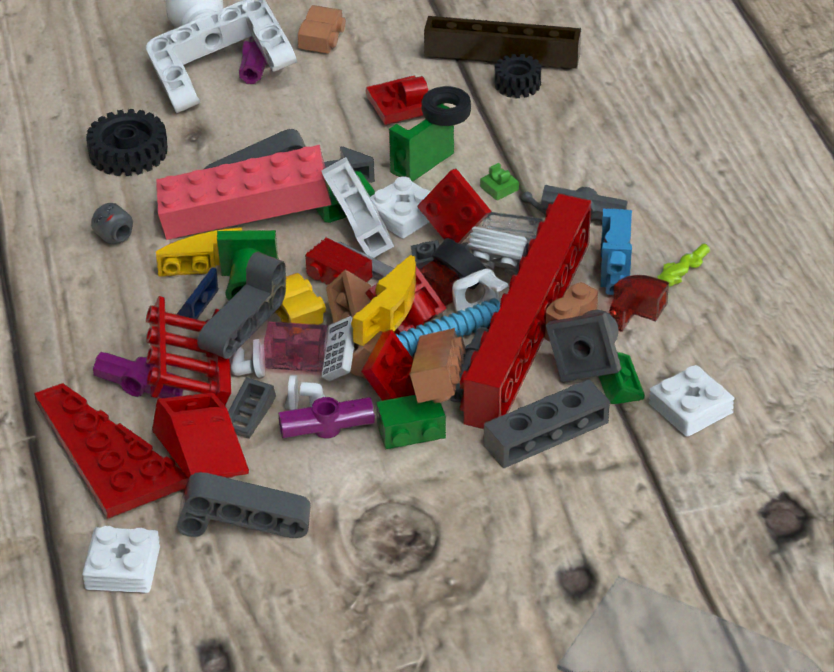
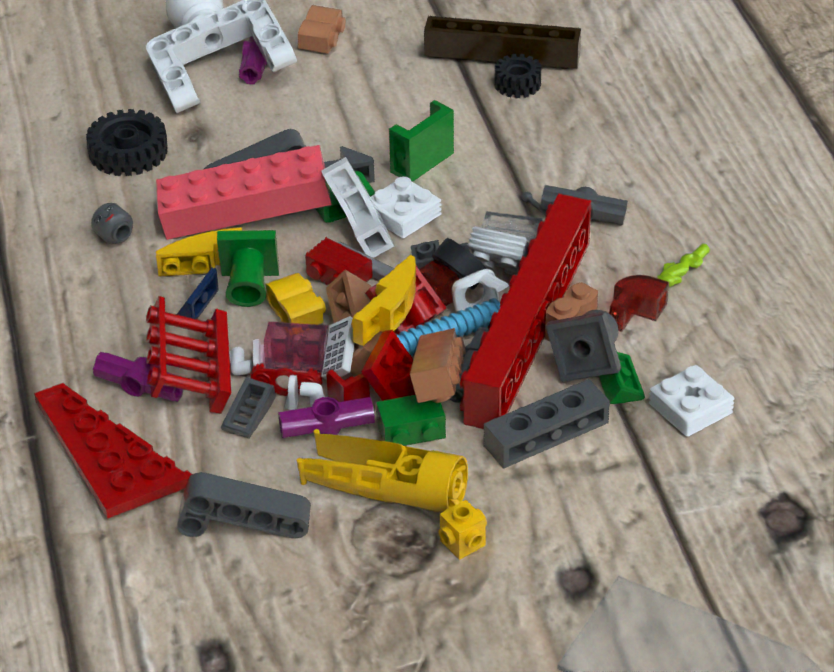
white brick [82,526,160,593] -> none
red slope [152,392,249,478] -> none
dark grey beam [197,252,286,359] -> none
red plate [366,75,428,125] -> none
red plate [417,169,492,244] -> none
black tyre [422,86,471,126] -> none
bright green tile [480,163,519,200] -> none
dark azure hips [600,208,632,295] -> none
none -> red piece [250,363,323,396]
none -> yellow piece [296,429,468,513]
none -> red panel [326,369,370,402]
none -> yellow brick [438,500,487,560]

